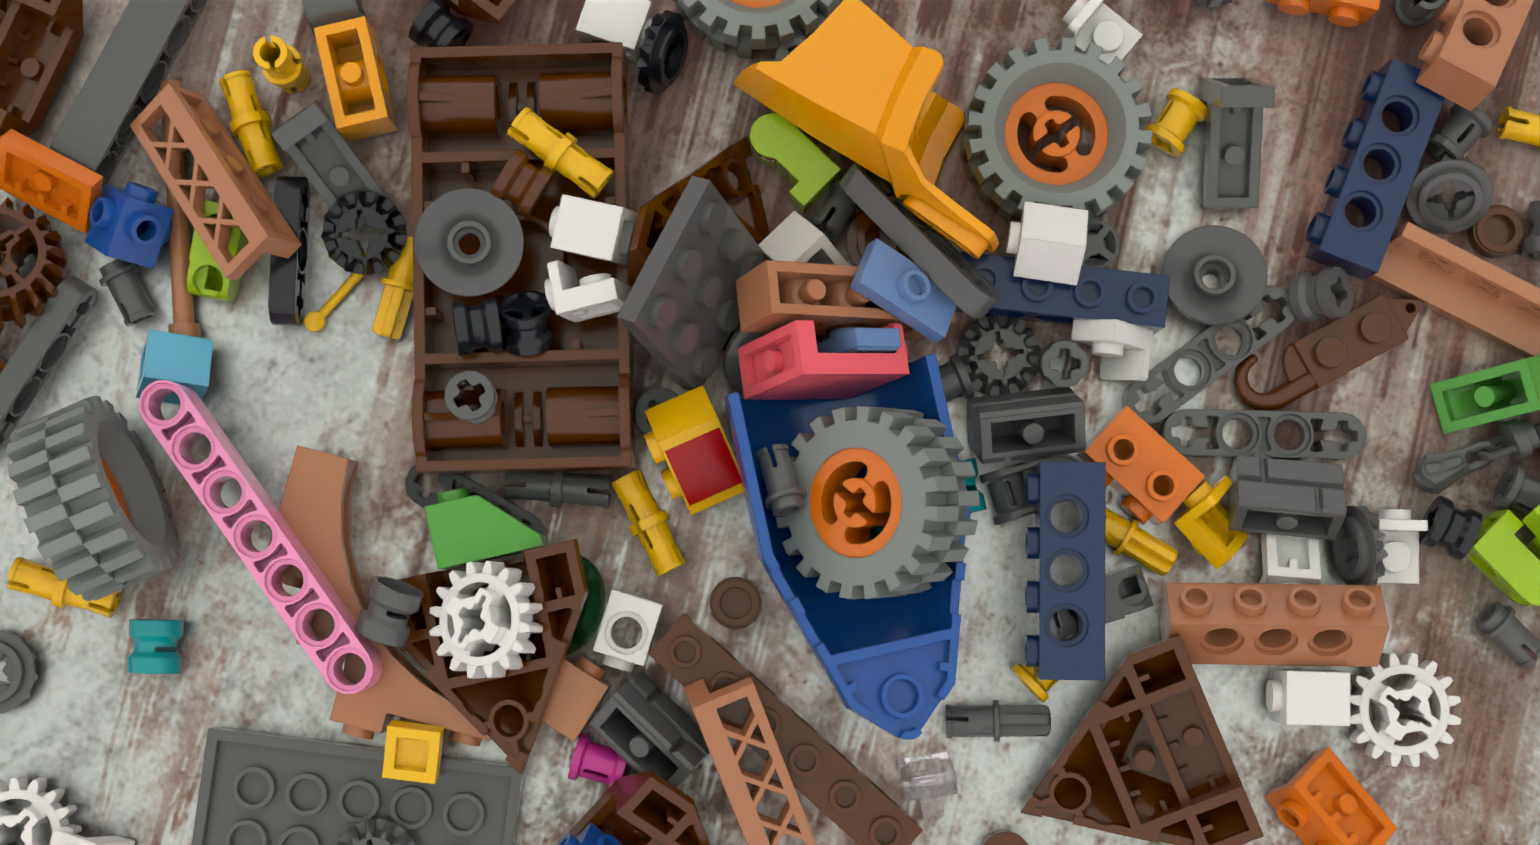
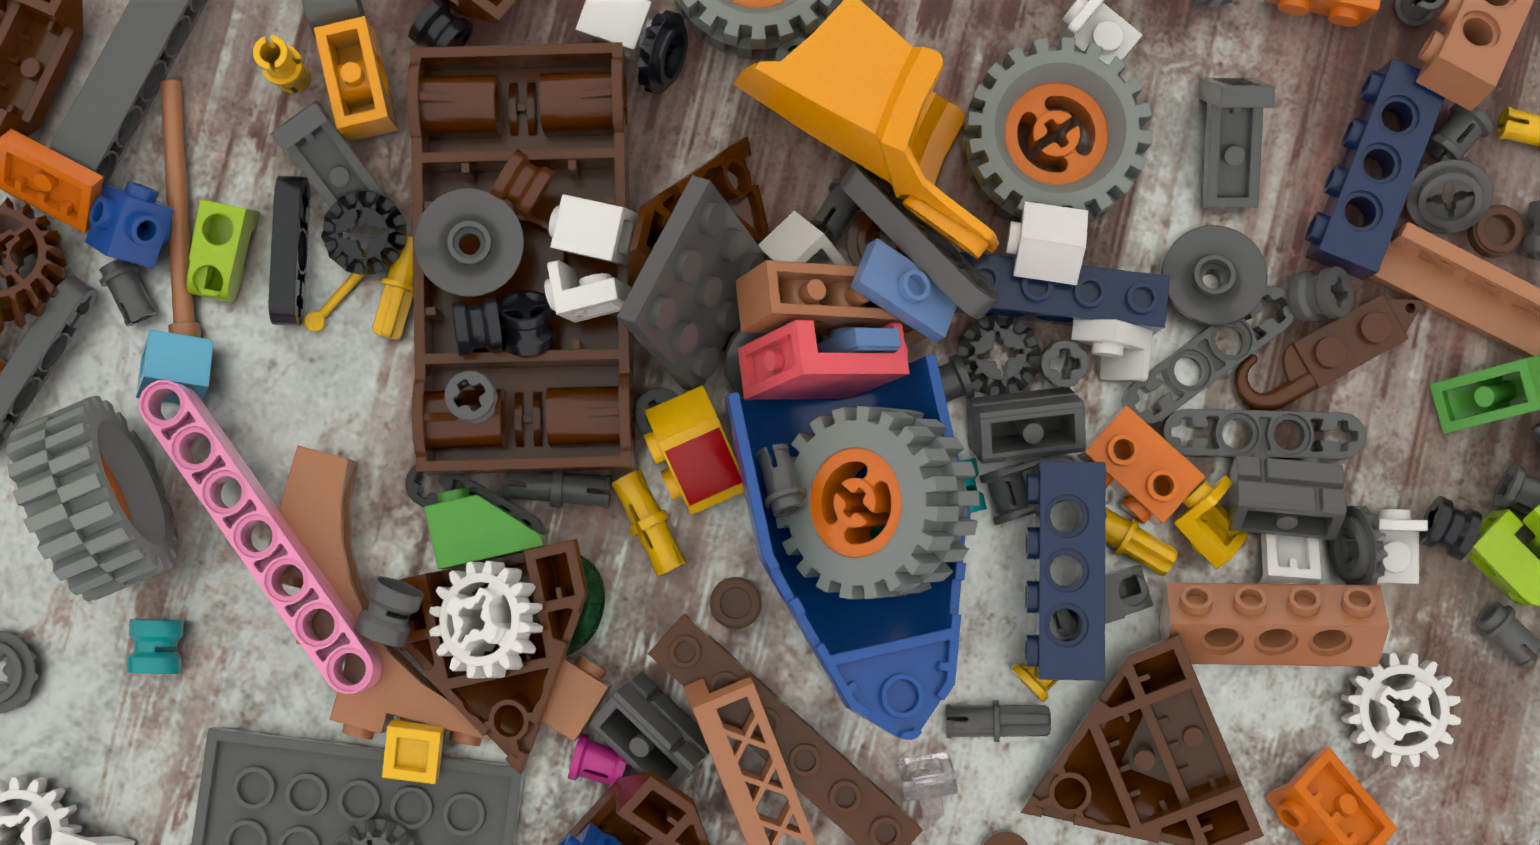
yellow pin [7,557,122,618] -> none
nougat fence [129,83,302,281] -> none
yellow pin [219,70,283,178] -> none
yellow pin [507,107,614,199] -> none
white brick [593,589,665,672] -> none
lime leg [750,113,840,214] -> none
dark grey wheel [1082,219,1120,268] -> none
yellow bush [1145,88,1207,157] -> none
white brick [1266,669,1350,726] -> none
dark grey piece [1412,419,1540,494] -> none

